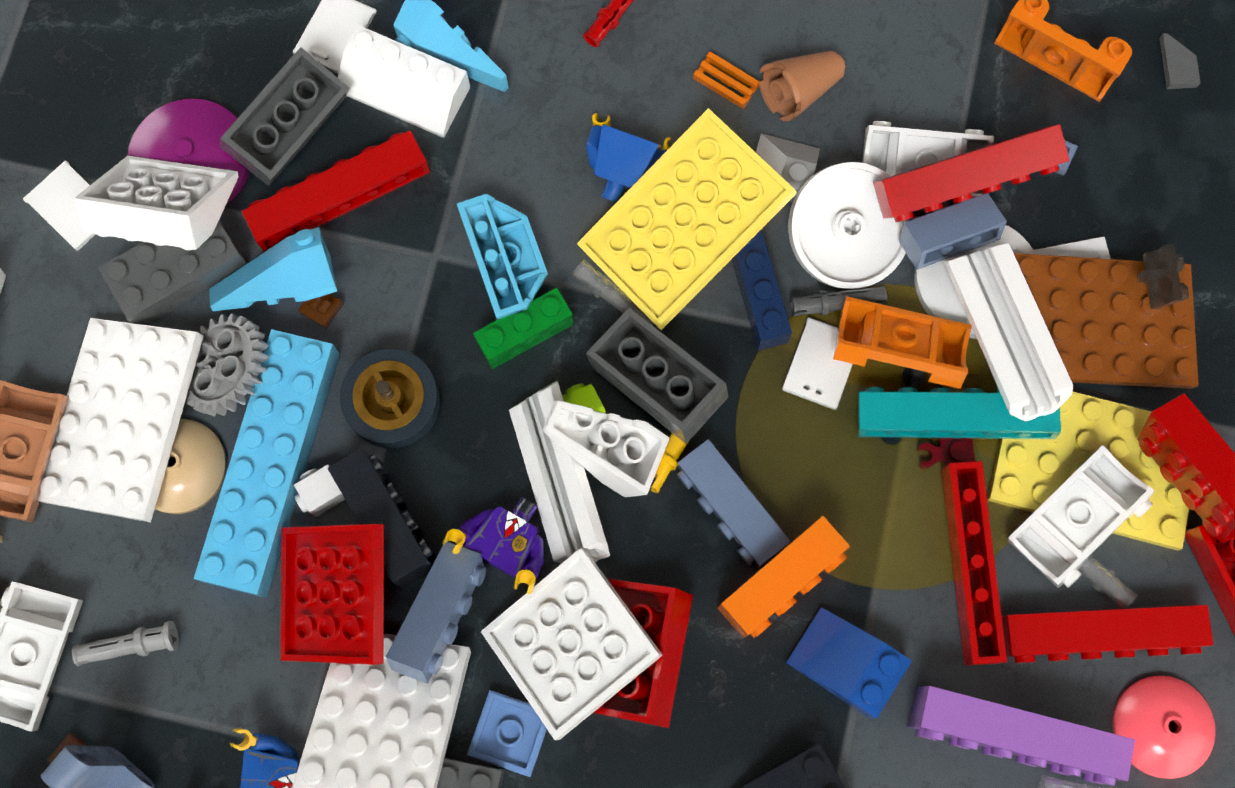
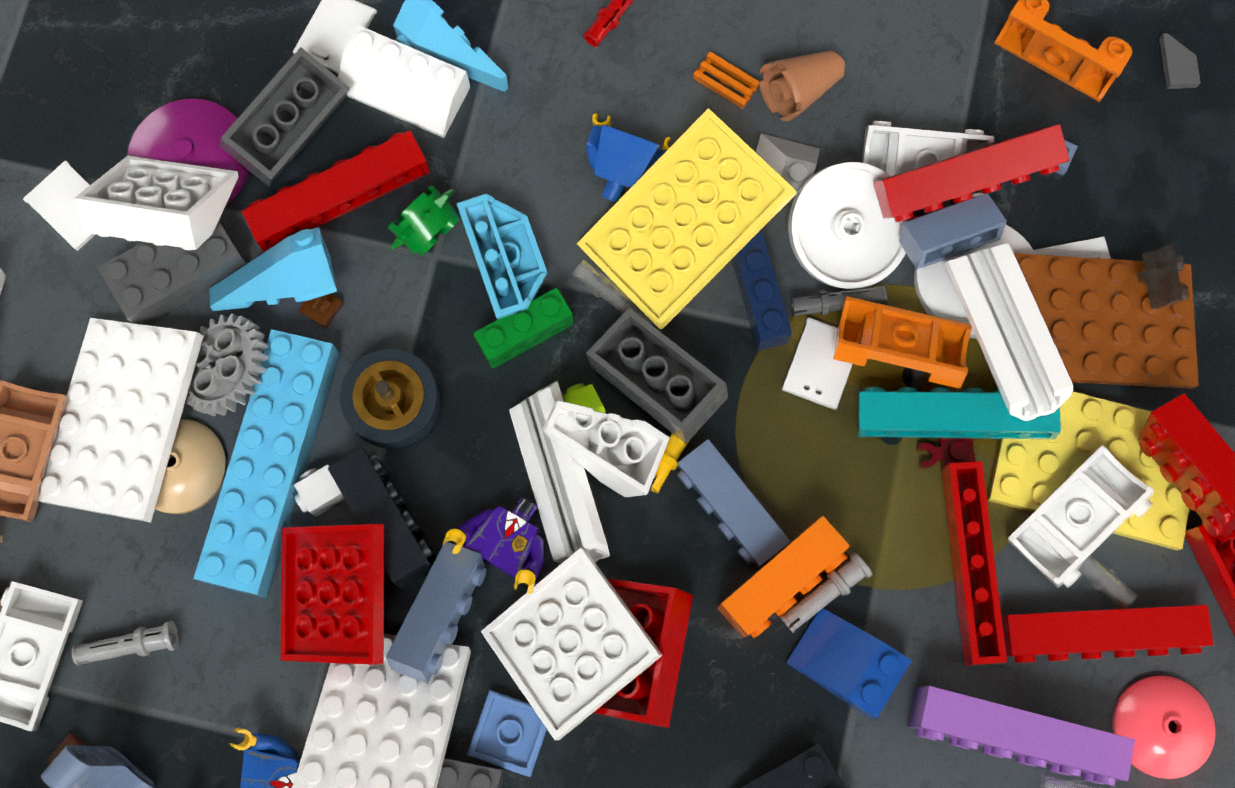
none -> green brick [387,185,460,257]
none -> light grey pin [779,552,873,633]

